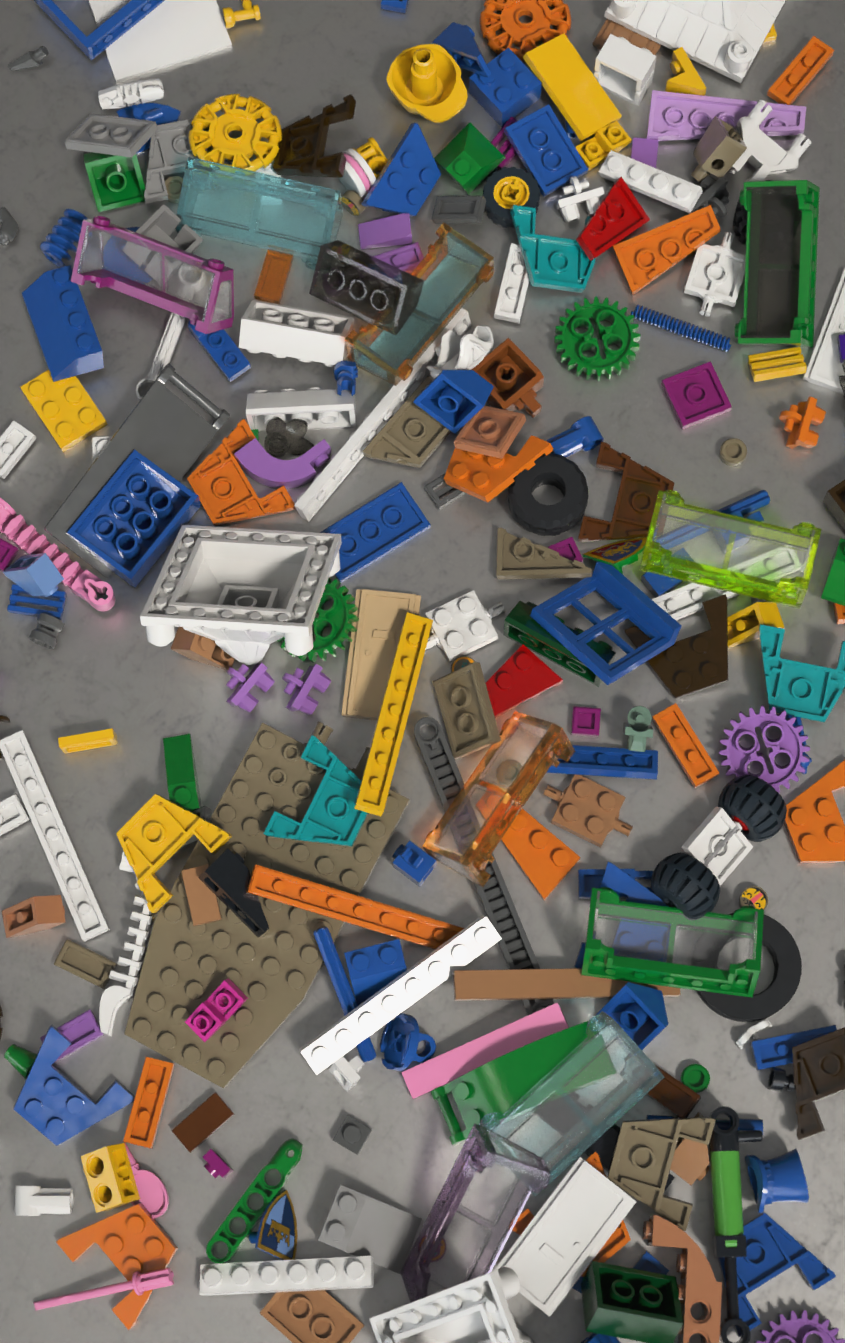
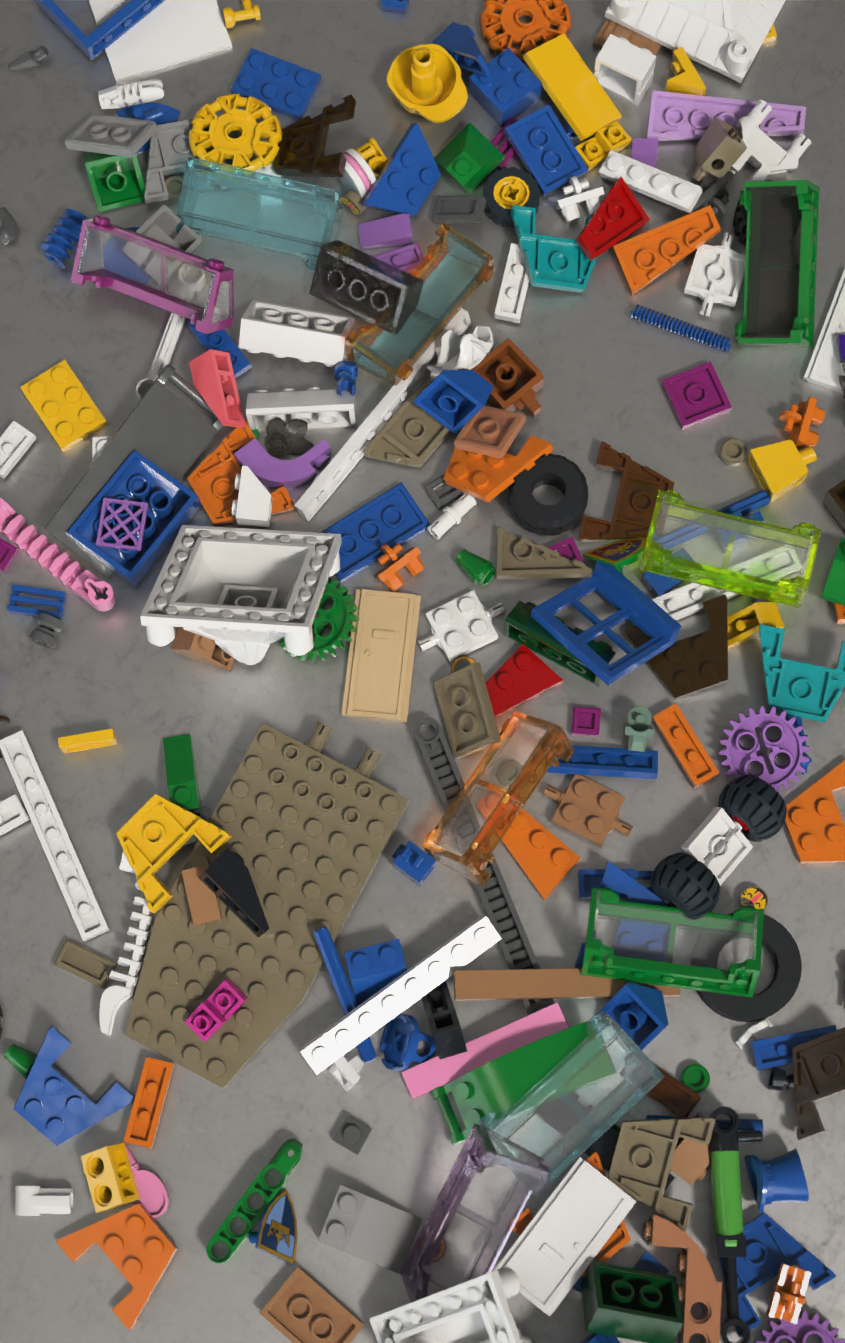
nougat slope [2,895,66,938] -> none
medium blue slope [3,553,64,597] -> none
blue slope [22,265,104,382] -> none
bright pink piece [33,1267,174,1310] -> none
medium lavender tile [40,1009,104,1063] -> none
reddish brown tile [172,1092,235,1153] -> none
white plate [200,1256,374,1296] -> none
magenta plate [203,1149,234,1179] -> none
medium lavender hips [226,663,275,712] -> none
orange tile [246,865,464,950] -> none
clear orange tile [254,249,294,304] -> none
teal wing [263,735,368,847] -> none
medium lavender hips [282,664,331,715] -> none
yellow plate [354,612,433,817] -> none
blue piece [547,416,604,458] -> none
green gear [554,297,641,381] -> none
yellow tile [748,347,807,382] -> none
orange plate [767,36,834,105] -> none
none -> medium lavender window [96,498,148,551]
none -> coral slope [189,349,246,428]
none -> blue plate [230,48,321,121]
none -> white slope [232,466,273,528]
none -> orange hips [373,543,425,591]
none -> black slope [421,980,467,1059]
none -> white pin [427,492,477,540]
none -> green cone [455,549,496,586]
none -> yellow torso [747,440,817,503]
none -> orange hips [766,1262,811,1324]

